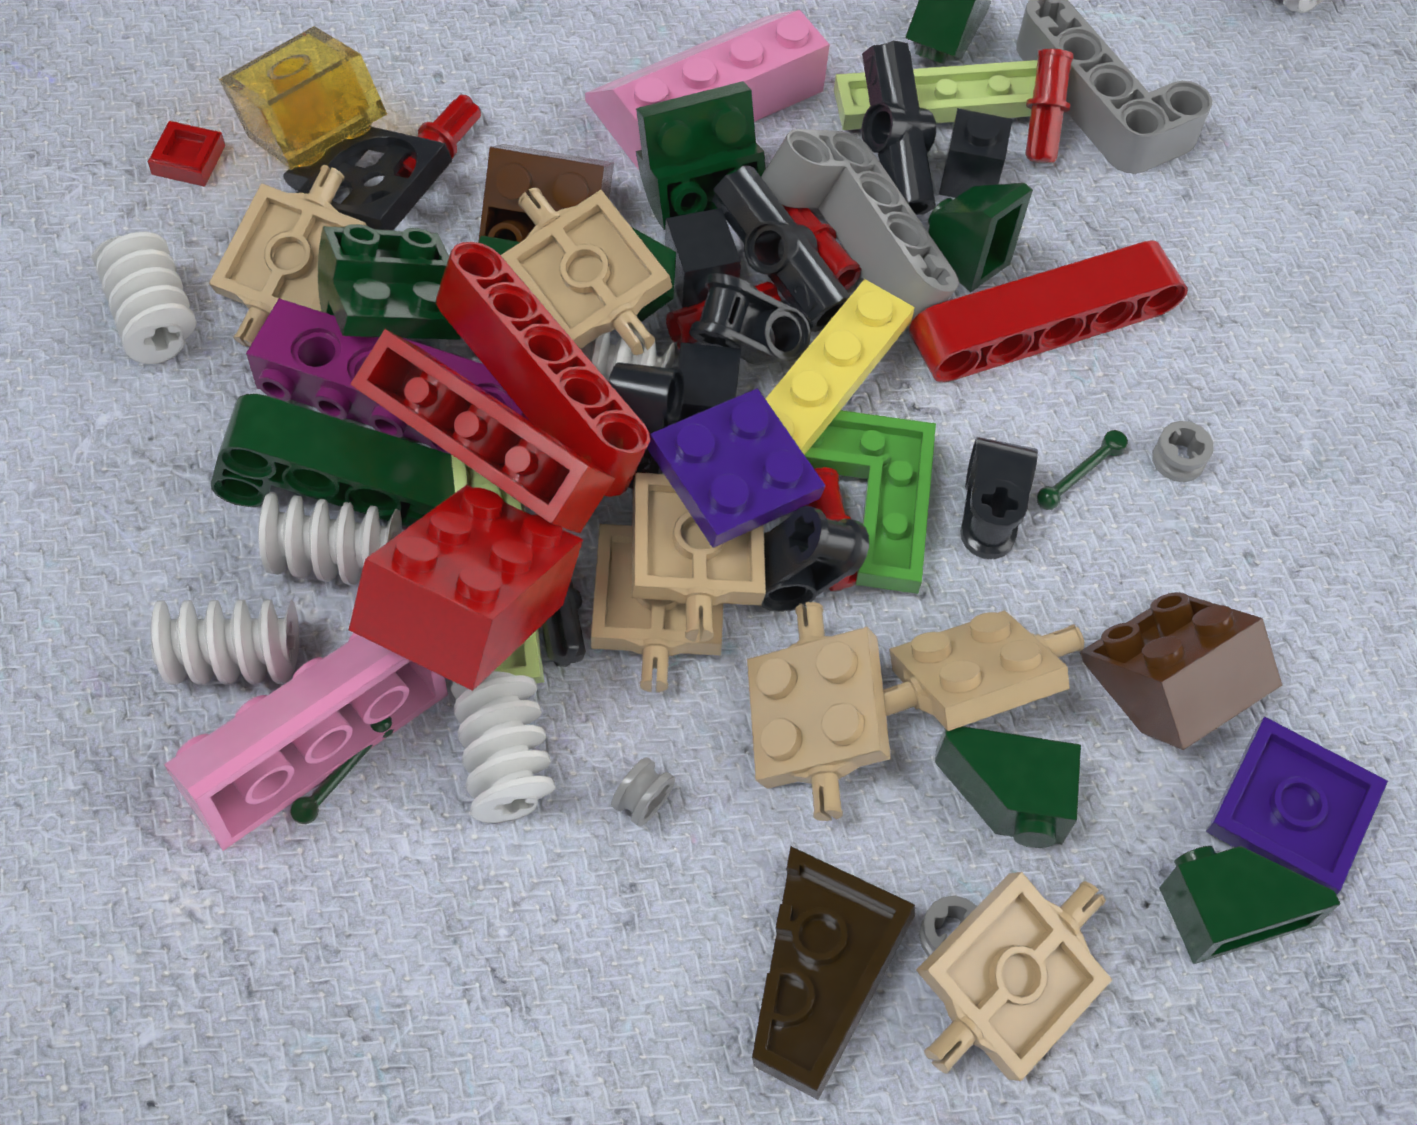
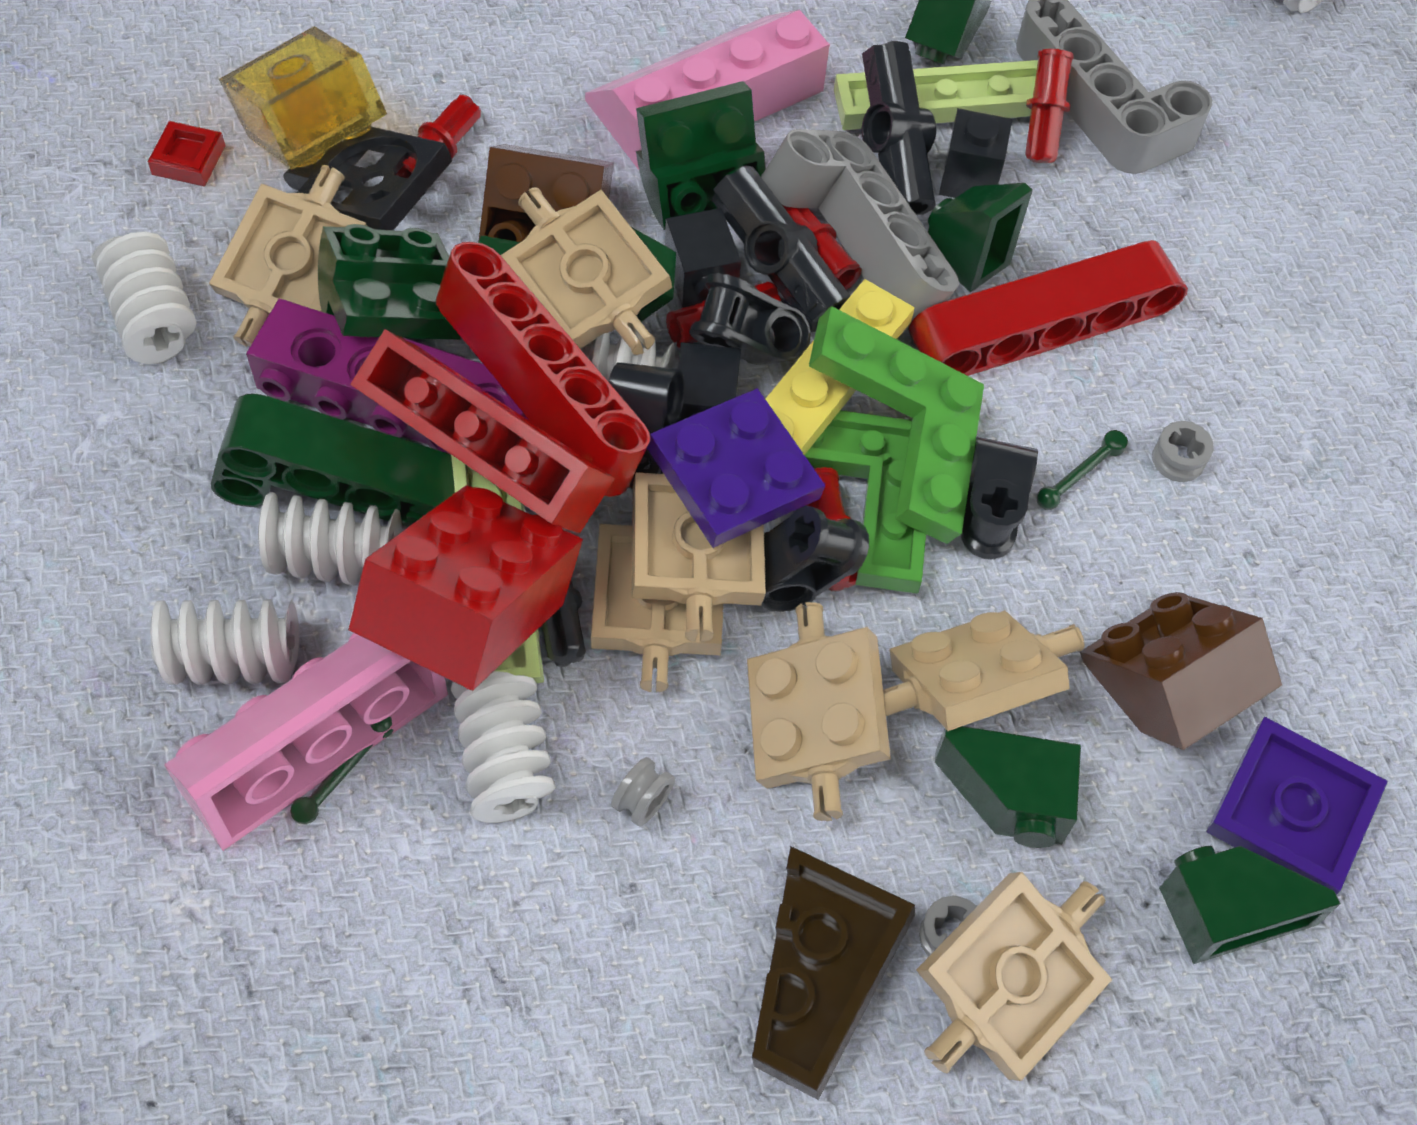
none -> bright green plate [809,306,984,544]

